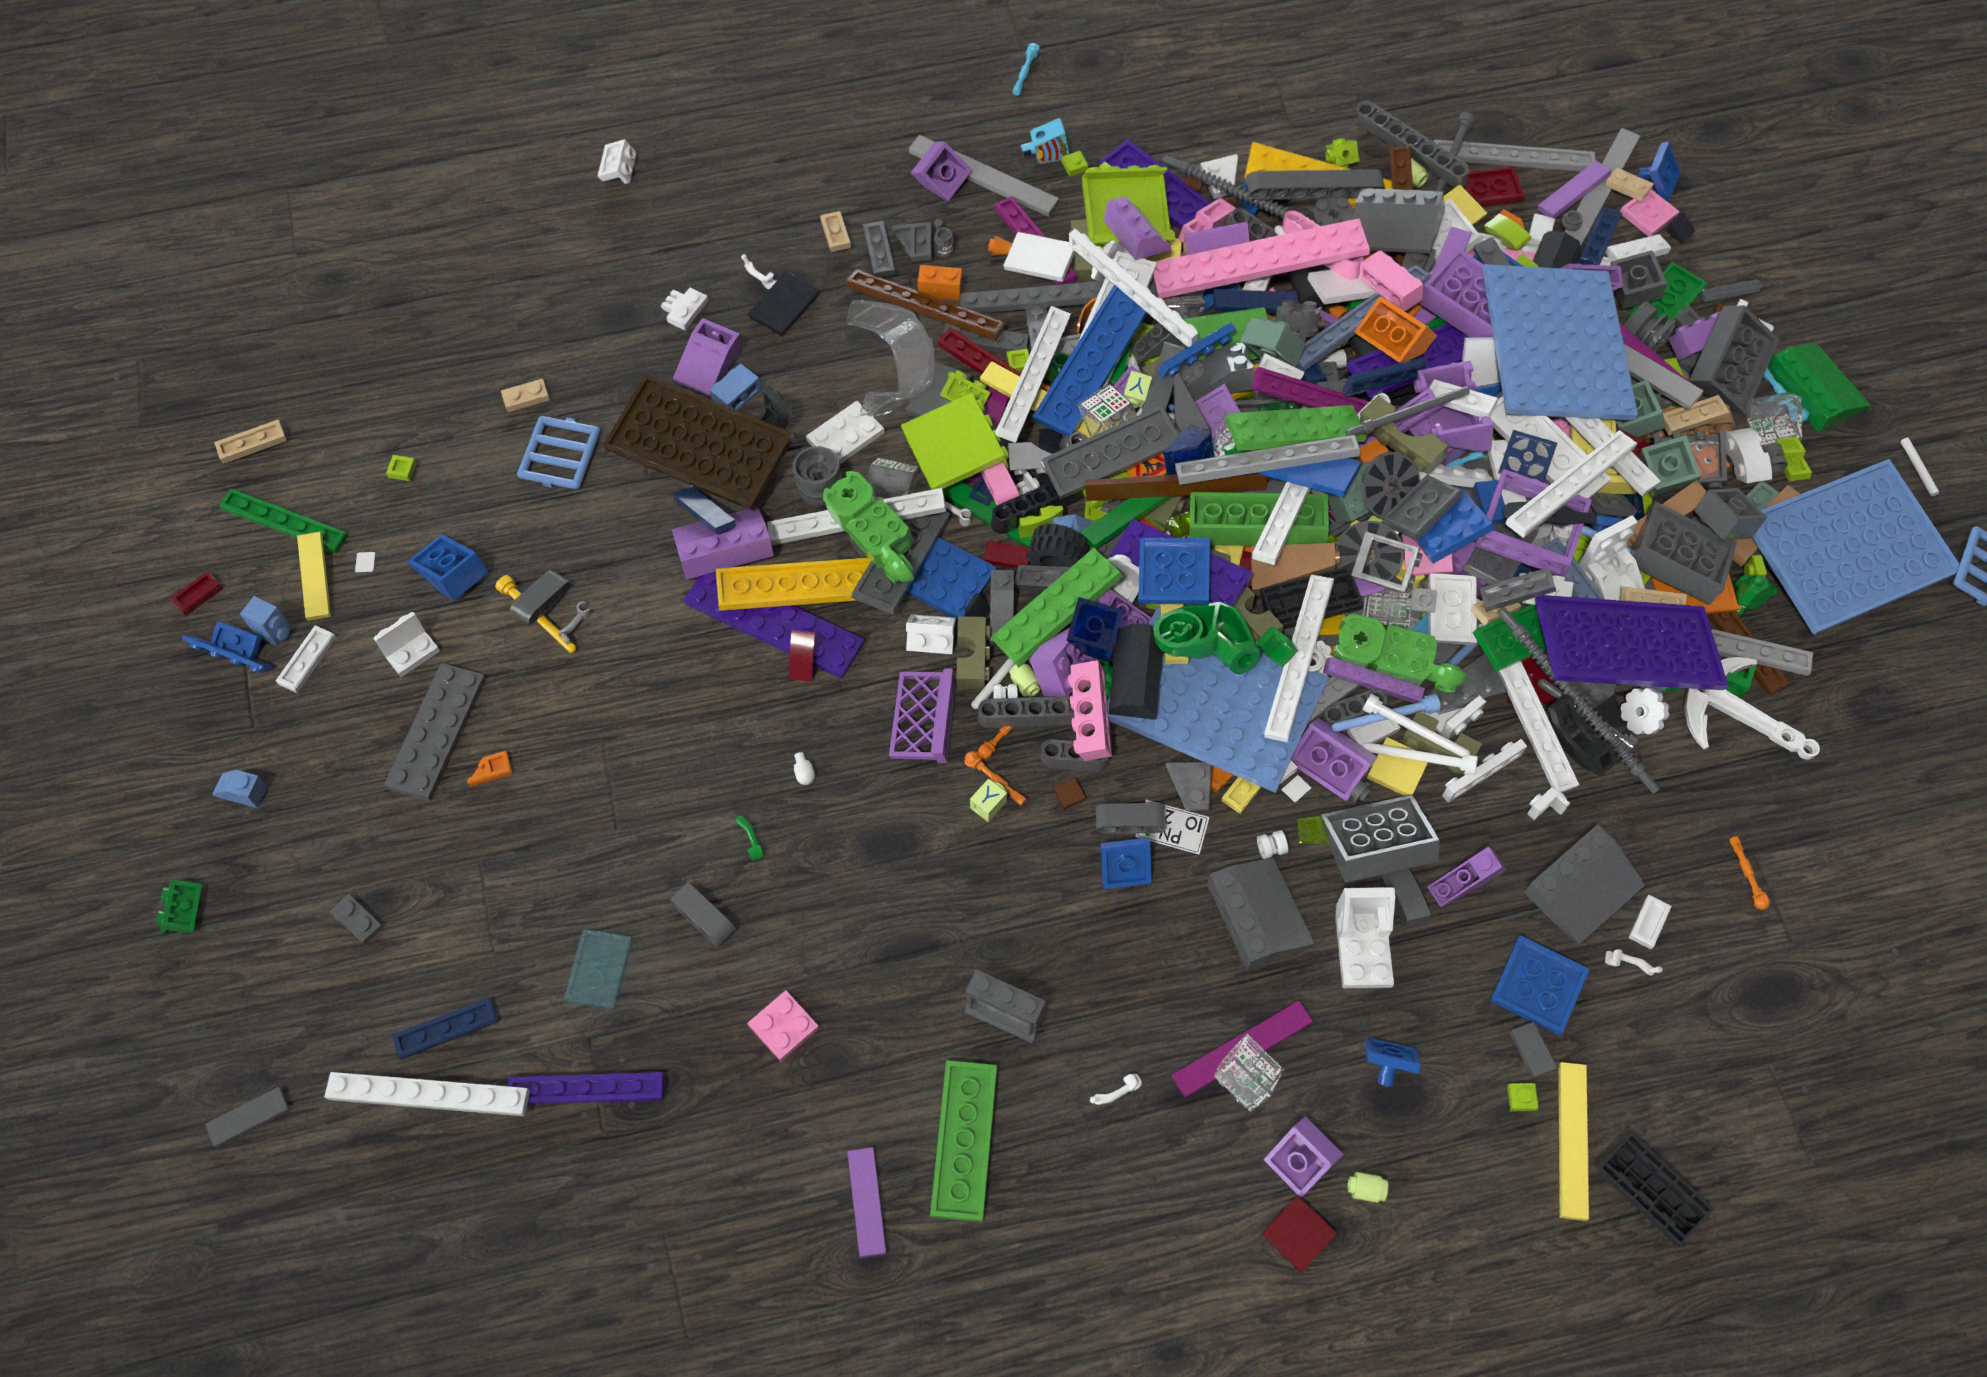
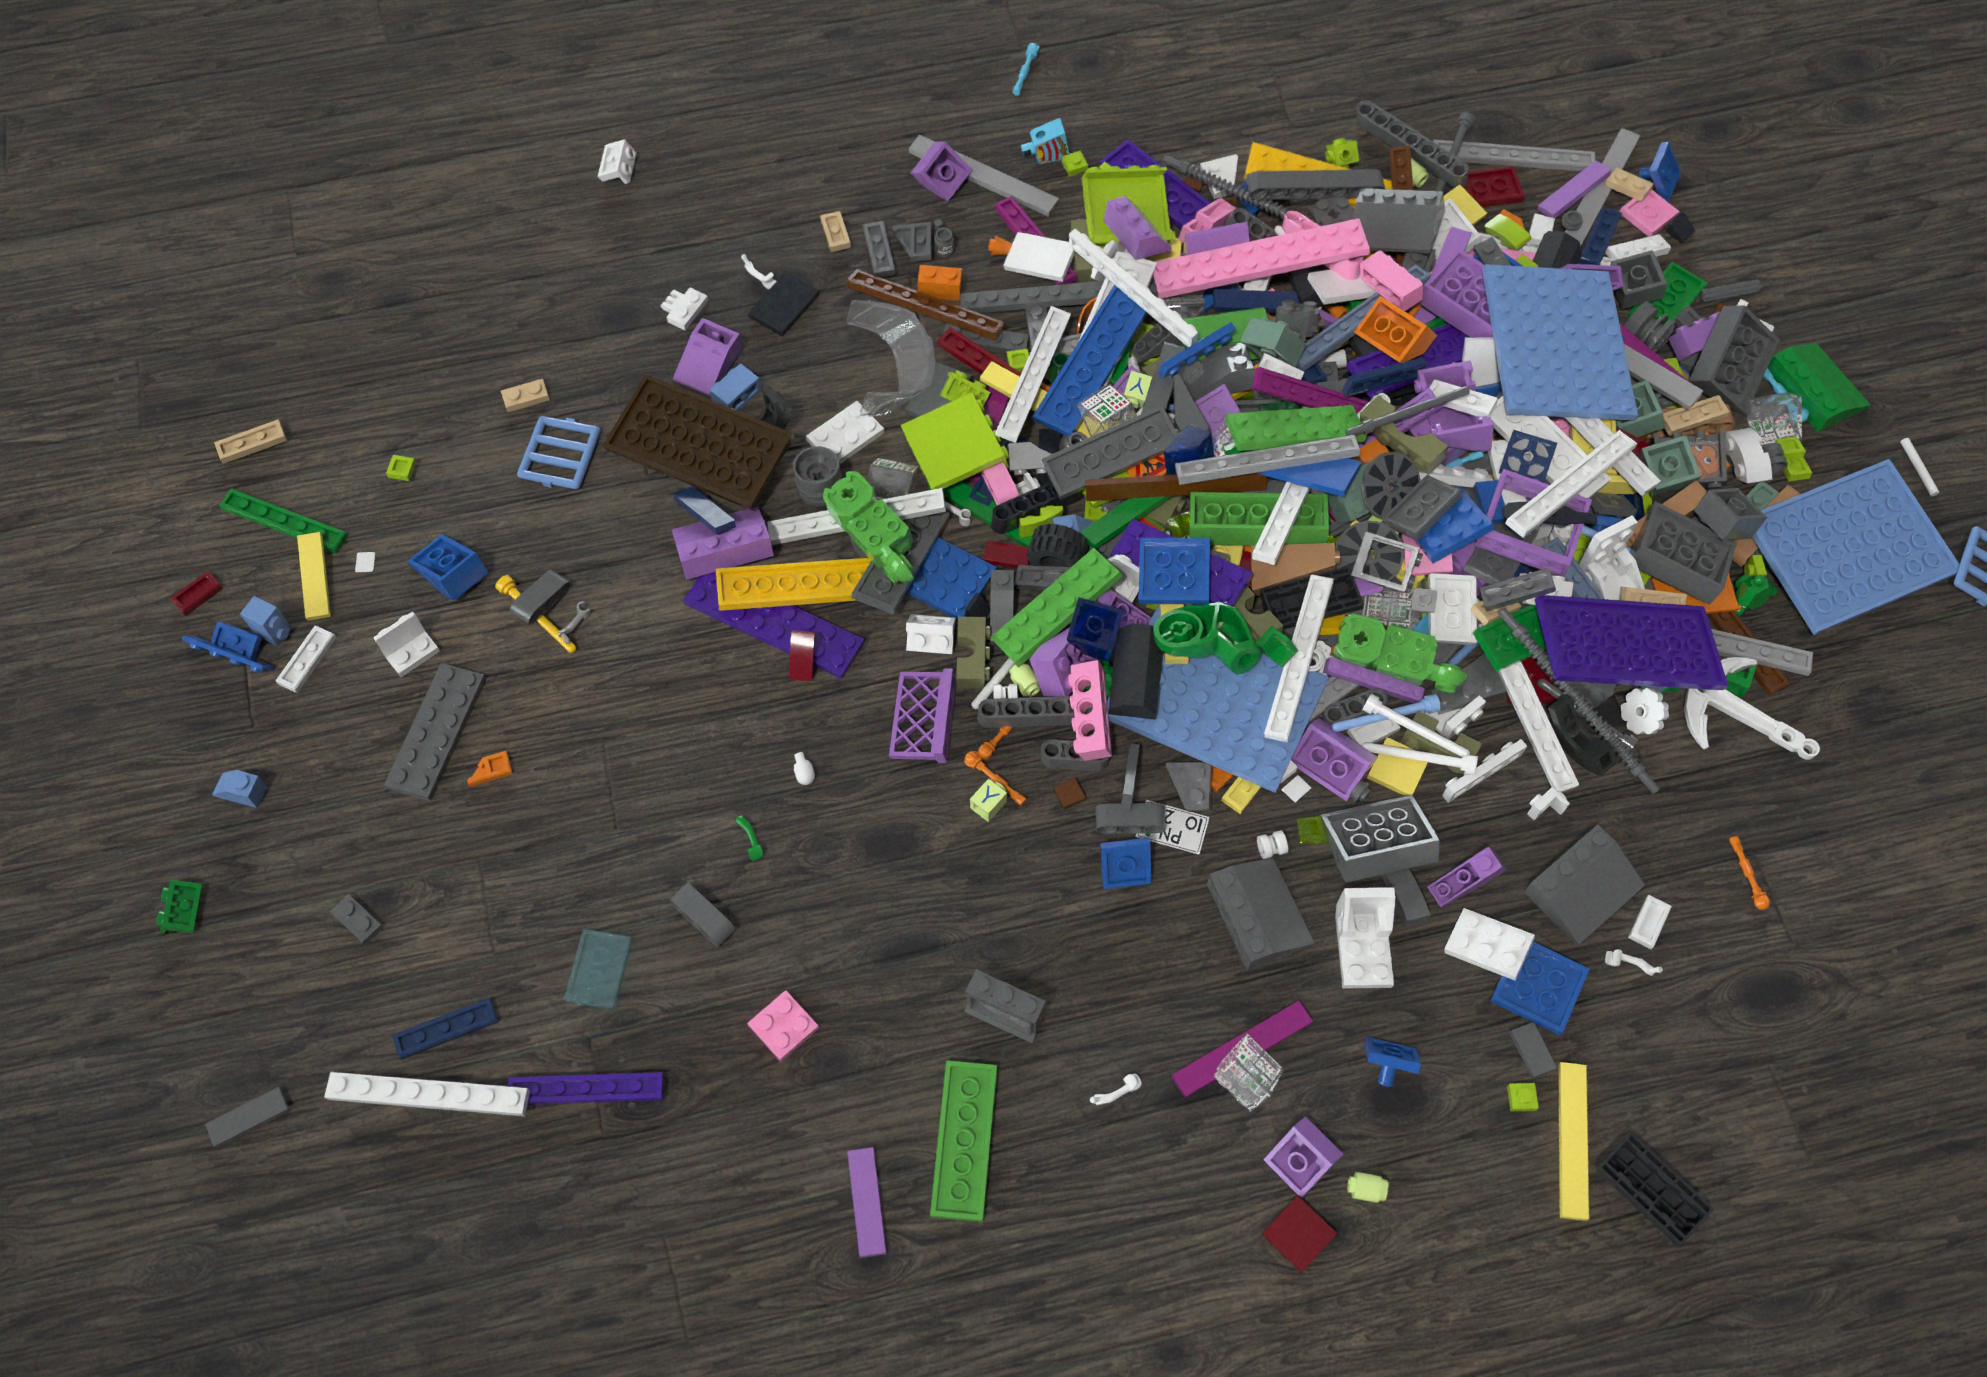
none -> dark grey tile [1121,744,1139,812]
none -> white plate [1444,908,1535,981]

